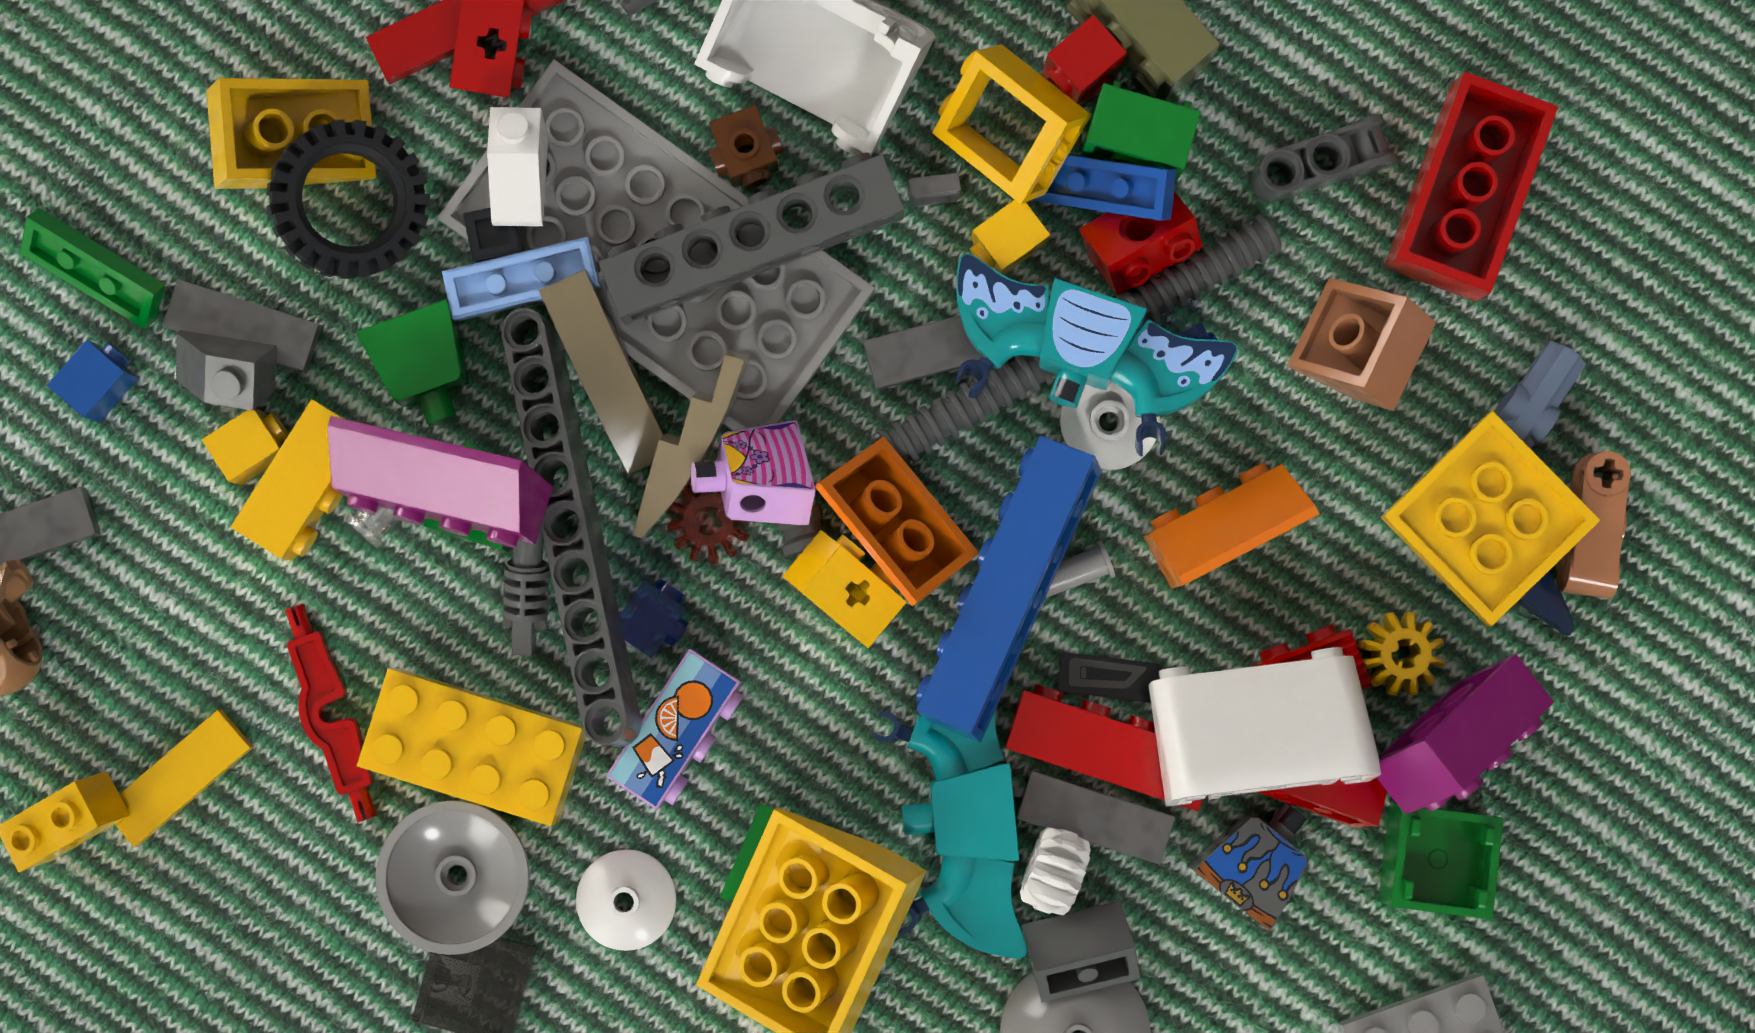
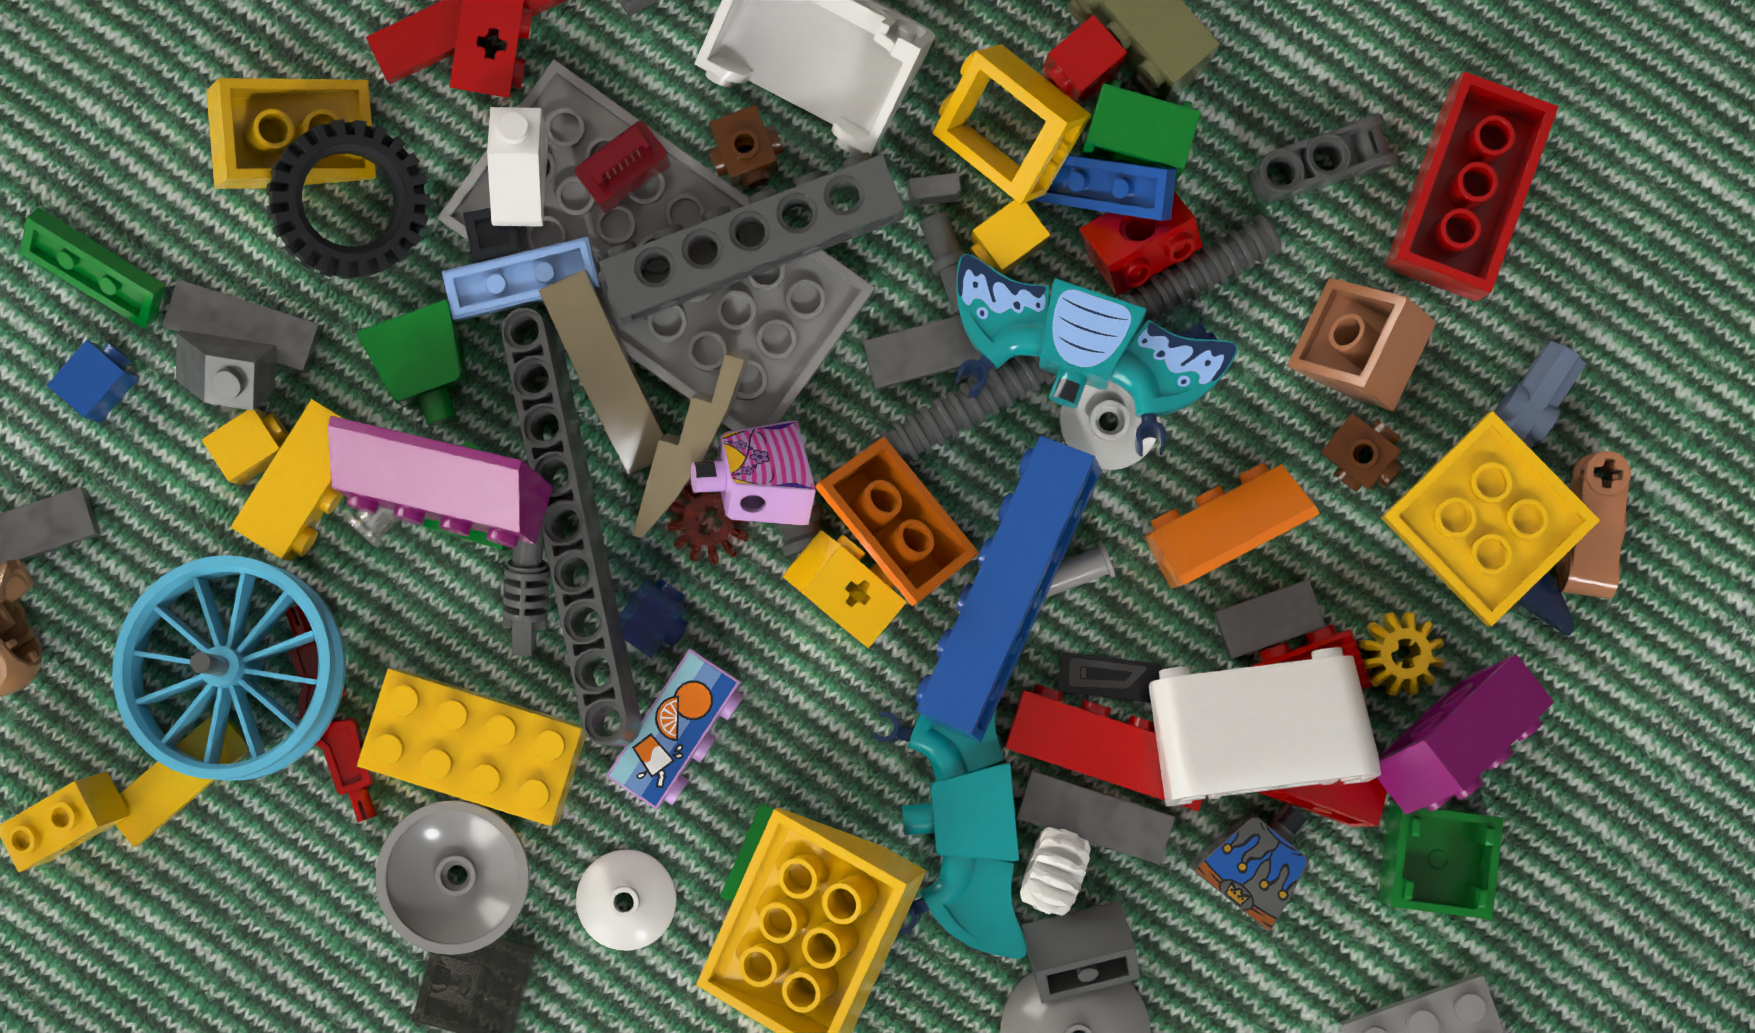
none -> medium azure wheel [112,555,346,781]
none -> dark red piece [575,120,671,213]
none -> dark grey pin [919,212,968,316]
none -> flat silver tile [1213,579,1326,659]
none -> reddish brown brick [1321,413,1405,492]

